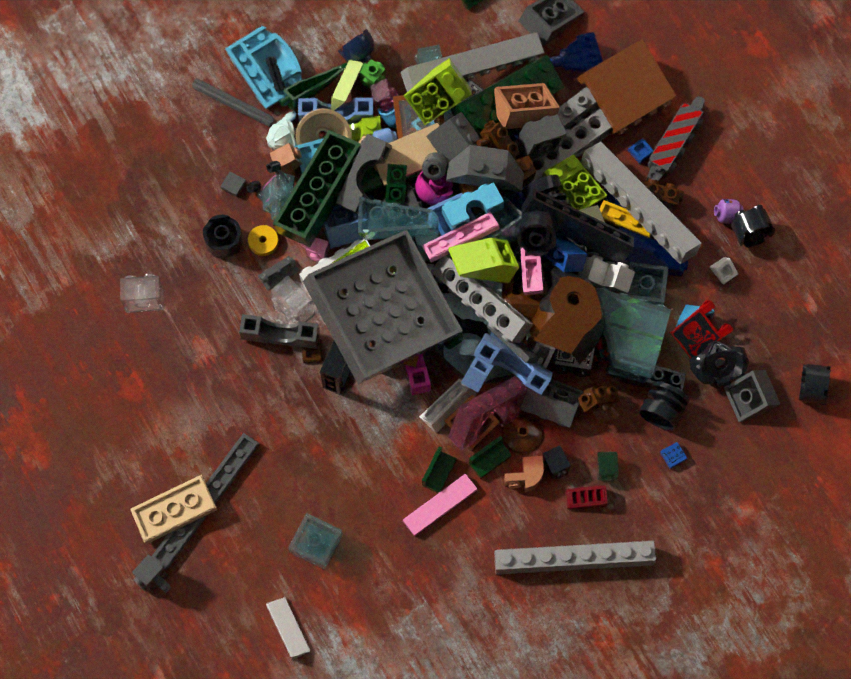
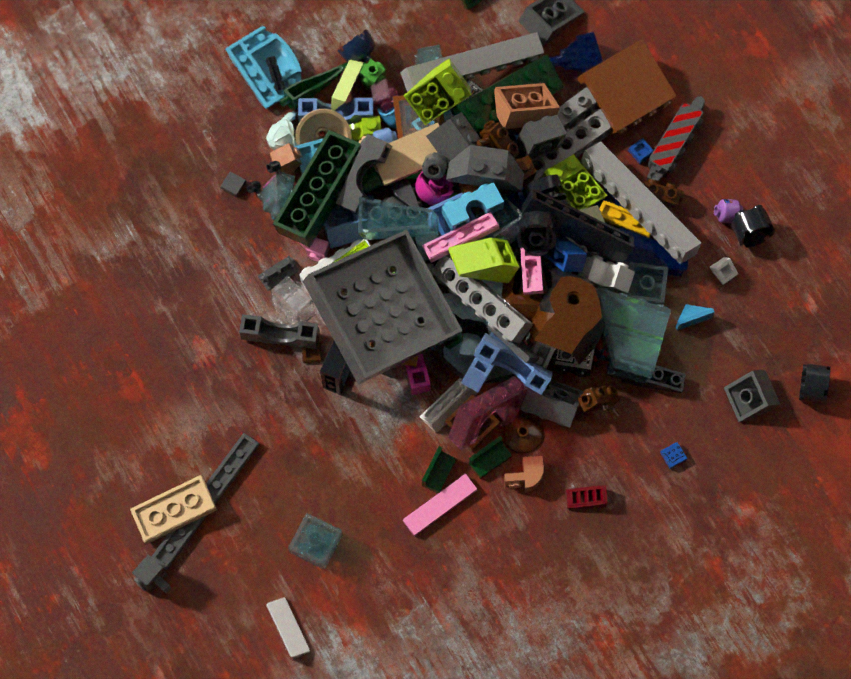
clear brick [120,274,164,313] -> none
dark grey axle [192,78,274,126] -> none
black brick [203,214,243,258] -> none
yellow piece [248,225,278,256] -> none
dark green slope [385,163,407,204] -> none
light grey brick [494,541,656,574] -> none
black brick [542,445,570,479] -> none
clear green brick [596,452,619,482] -> none
black wheel [638,381,690,431] -> none
flag [670,300,733,359] -> none
black piece [689,341,749,387] -> none

